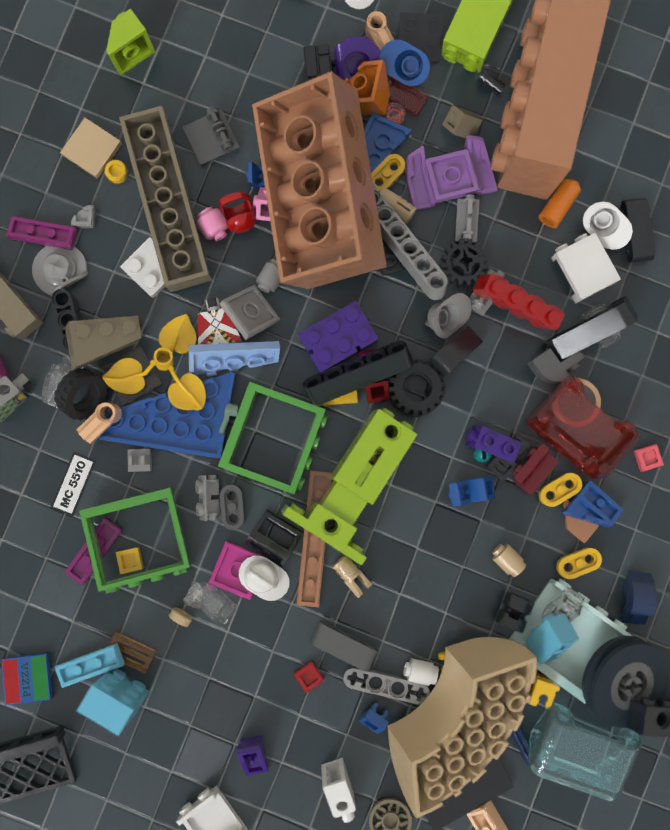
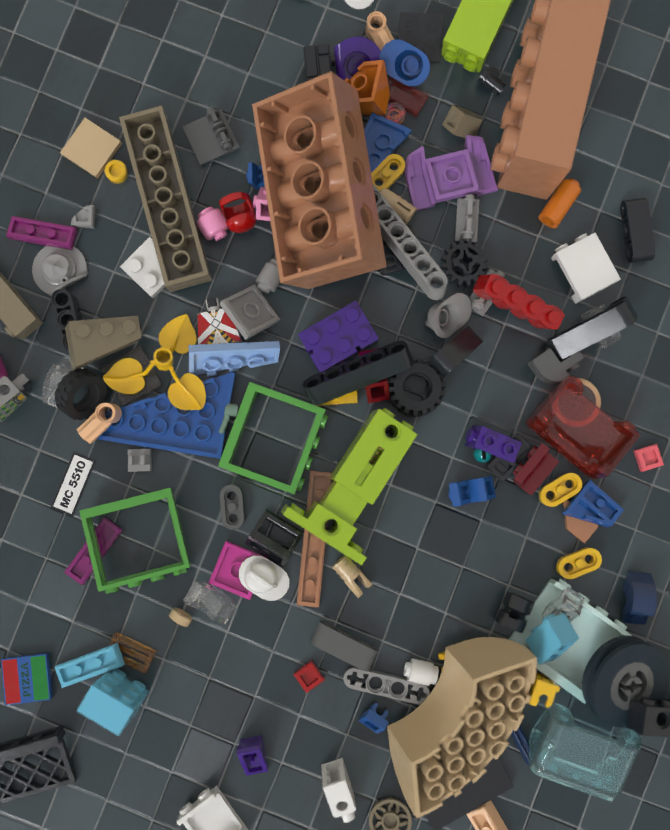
lime slope [106,8,155,76] -> none
yellow tile [116,547,144,574] -> none
light grey hinge [195,475,220,521] -> none
tan brick [492,543,526,577] -> none
white piece [583,201,633,250] -> none

